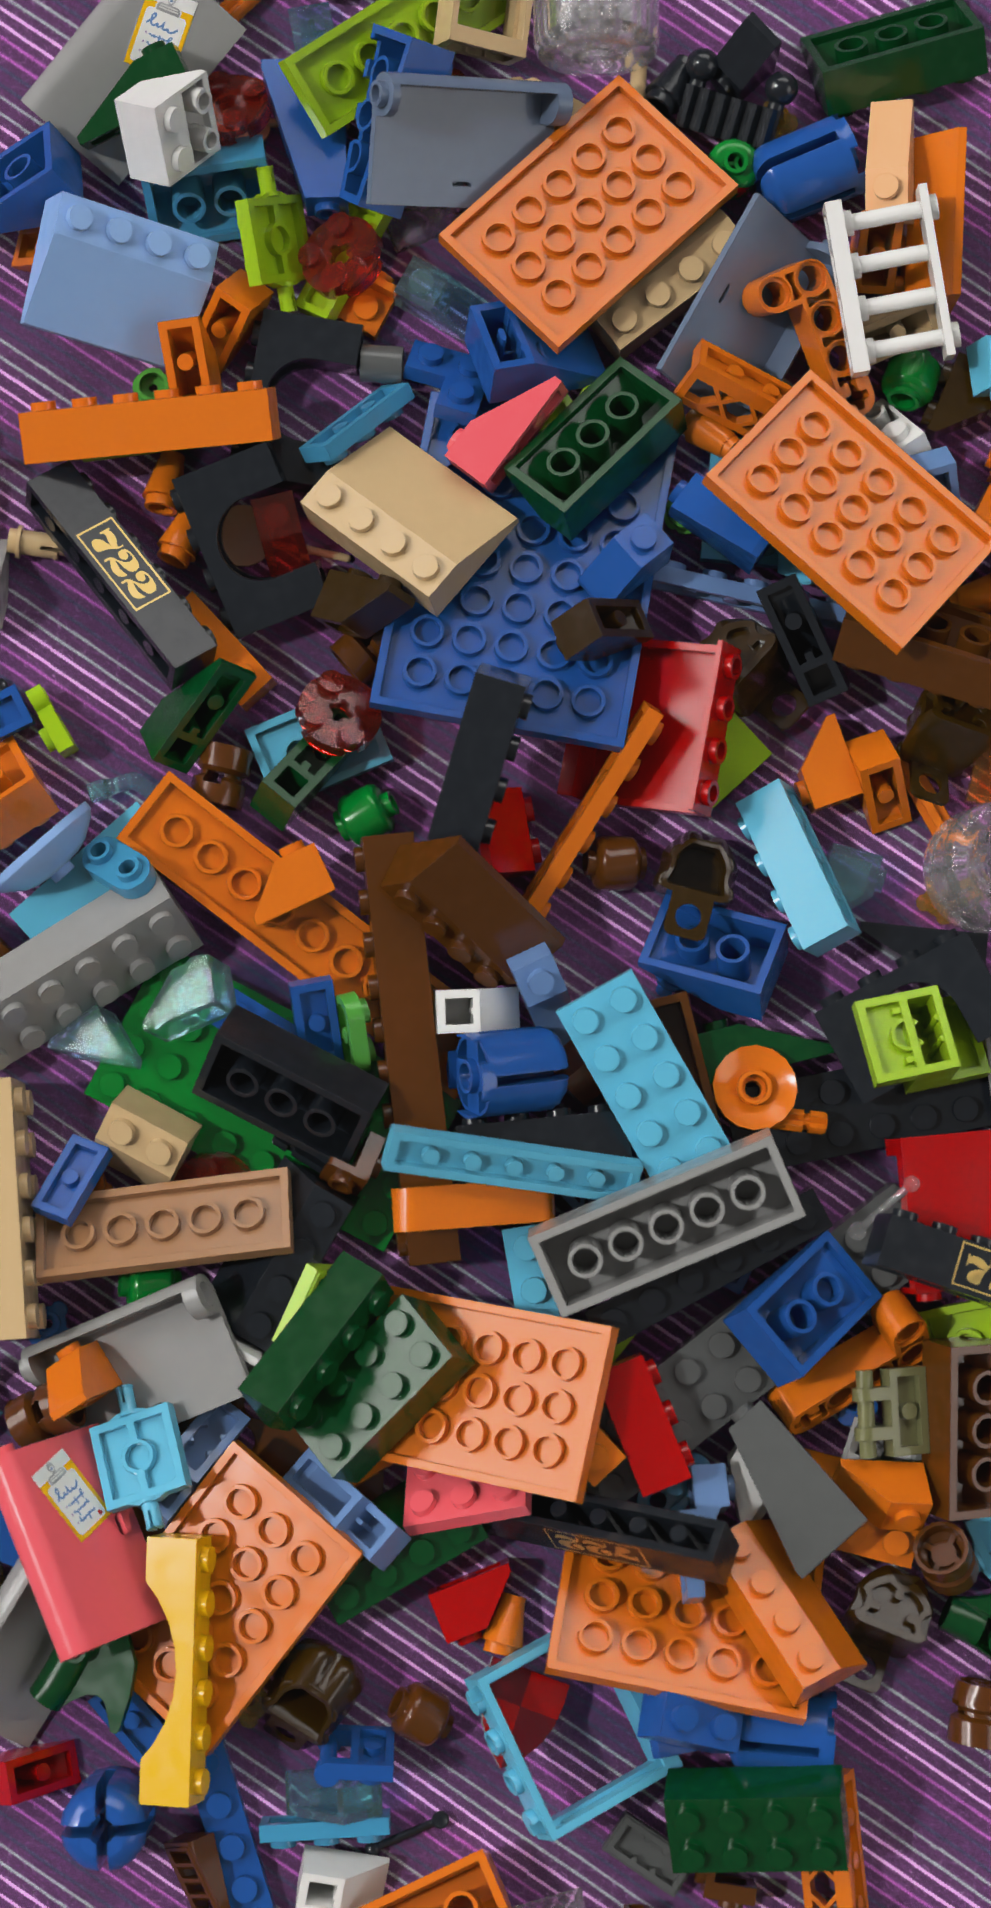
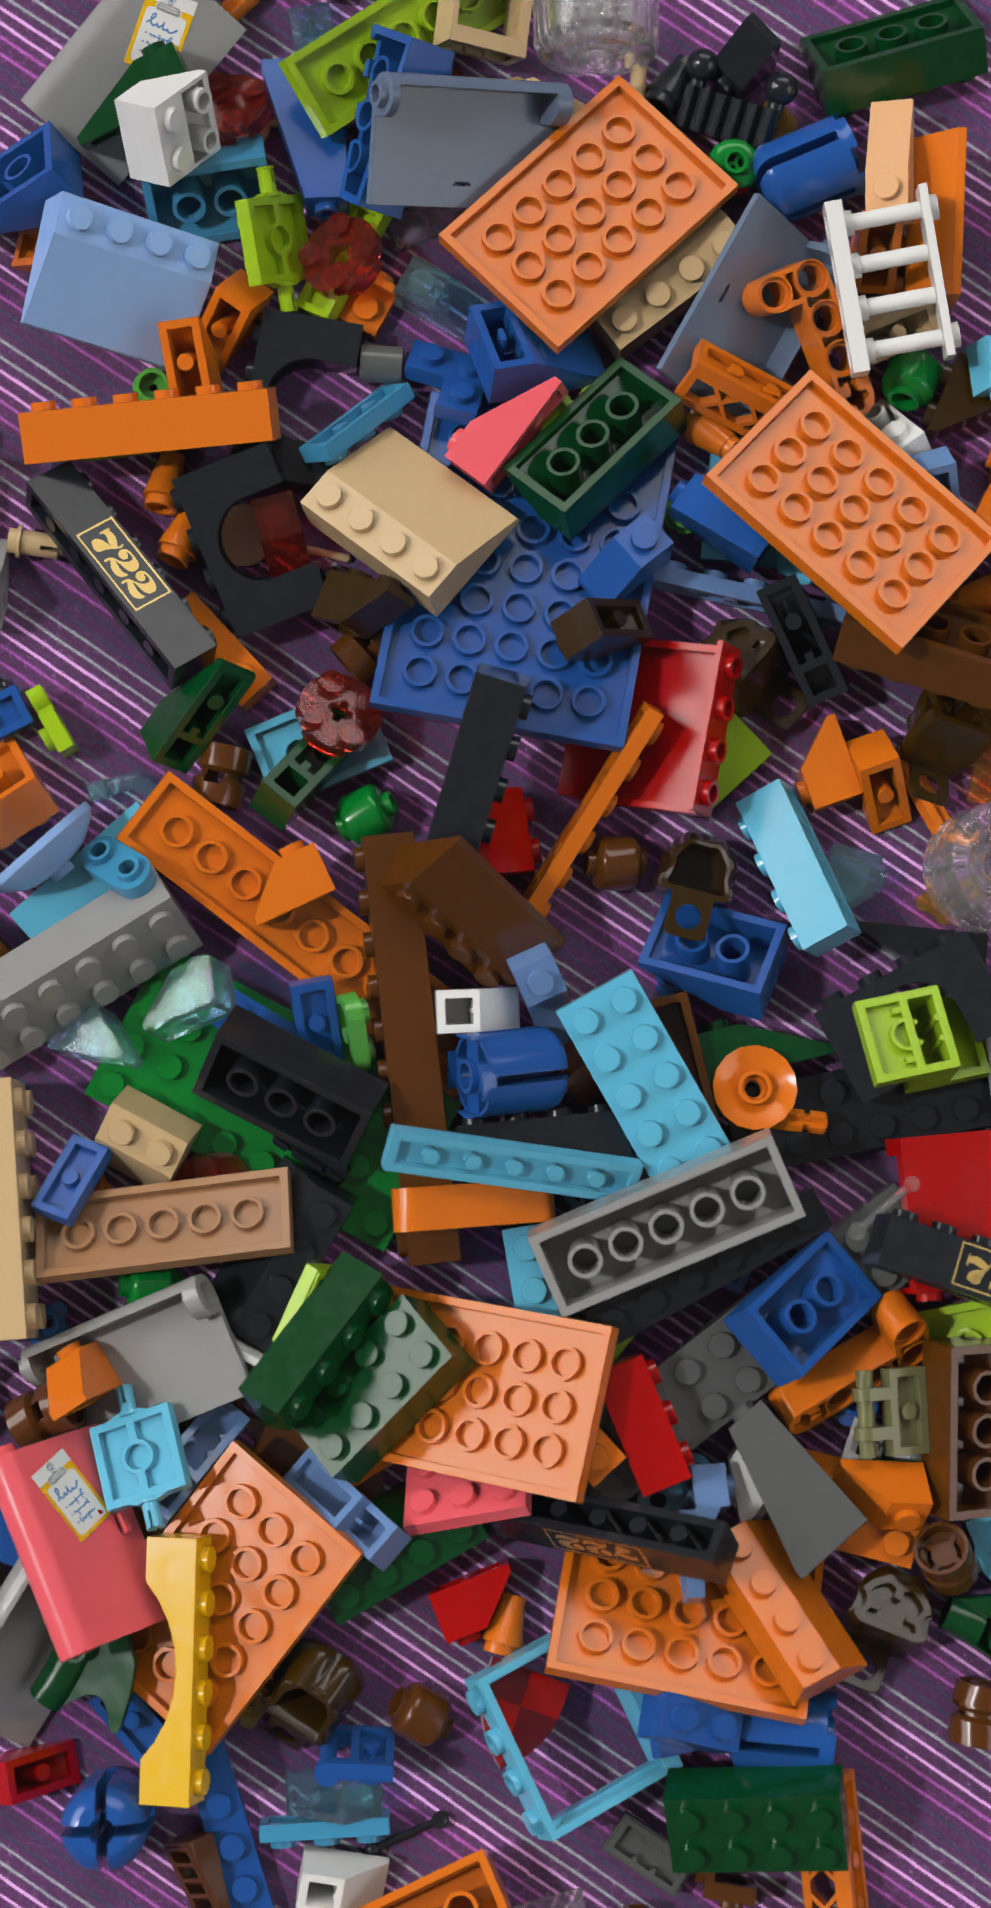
reddish brown bracket [319,1131,386,1197] -> none

